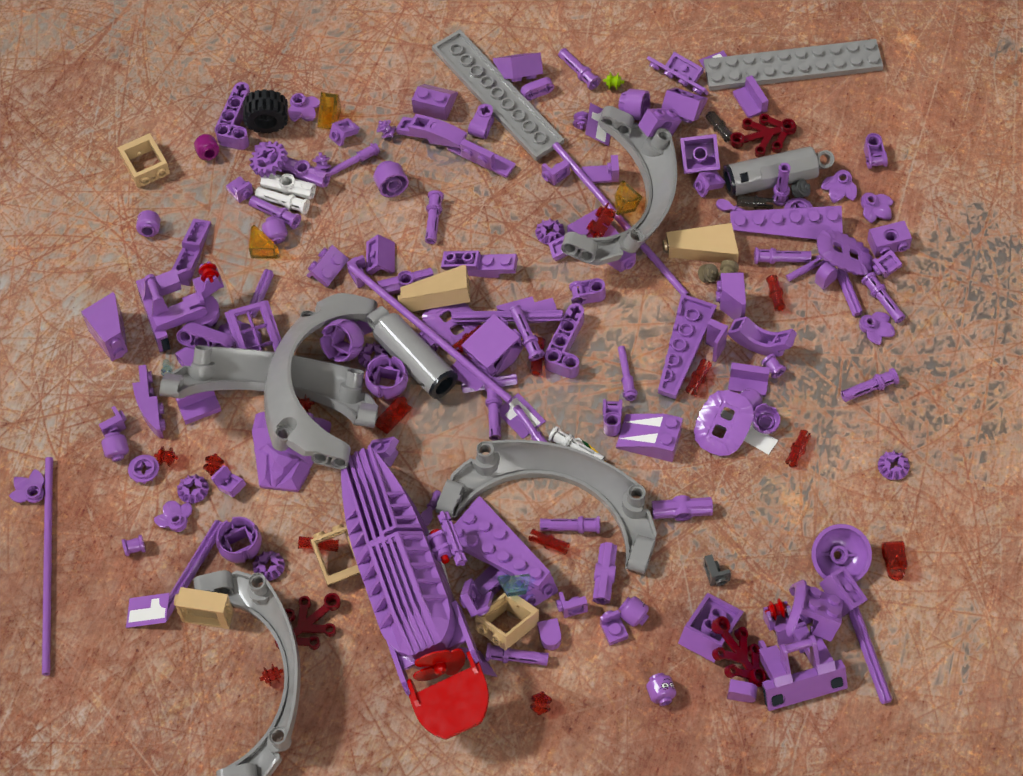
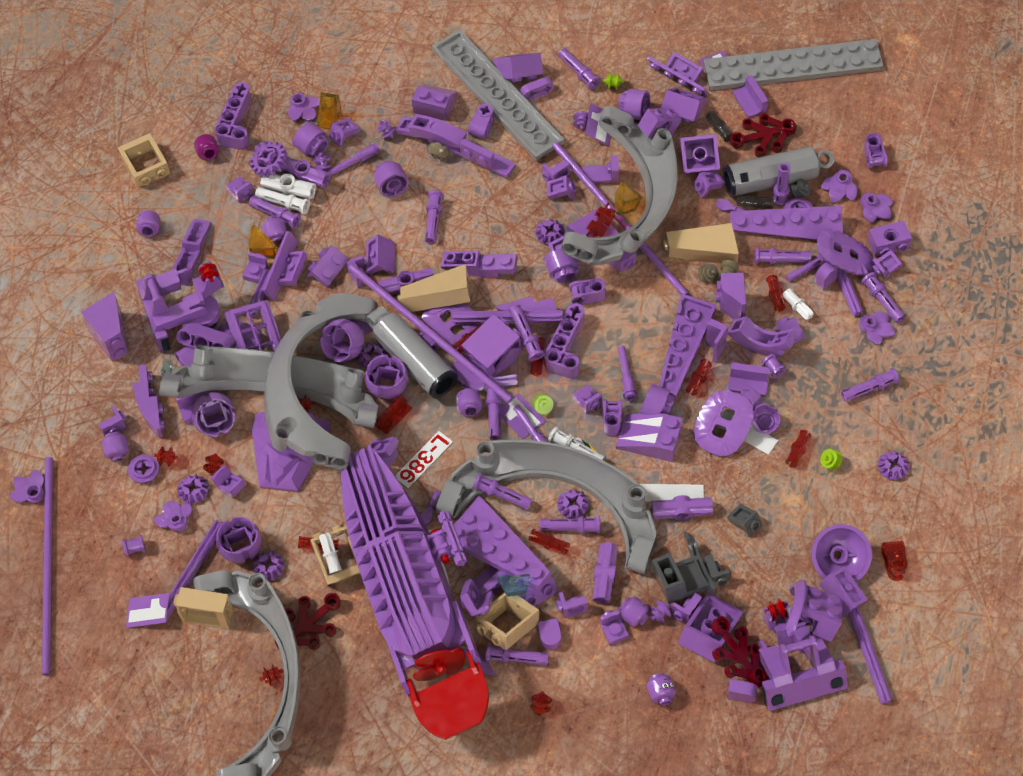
black tyre [243,89,288,134] -> none
none -> medium lavender piece [191,392,236,437]
none -> medium lavender bracket [242,252,269,284]
none -> medium lavender bracket [263,231,307,301]
none -> medium lavender piece [292,121,329,157]
none -> white axle [319,532,342,574]
none -> white sticker [395,431,453,488]
none -> dark tan plate [428,142,450,160]
none -> medium lavender head [456,388,482,417]
none -> medium lavender pin [472,472,532,510]
none -> lime wheel [533,394,553,414]
none -> medium lavender piece [544,248,580,283]
none -> medium lavender bracket [547,176,576,200]
none -> medium lavender gear [557,488,589,519]
none -> medium lavender bracket [573,384,602,414]
none -> white sticker [634,484,704,502]
none -> medium lavender piece [639,383,675,415]
none -> medium lavender wheel [650,600,671,623]
none -> dark grey piece [652,532,718,604]
none -> medium lavender bracket [671,593,702,623]
none -> dark grey bracket [727,504,762,537]
none -> medium lavender bracket [773,316,805,343]
none -> white axle [782,288,814,320]
none -> lime wheel [820,449,842,470]

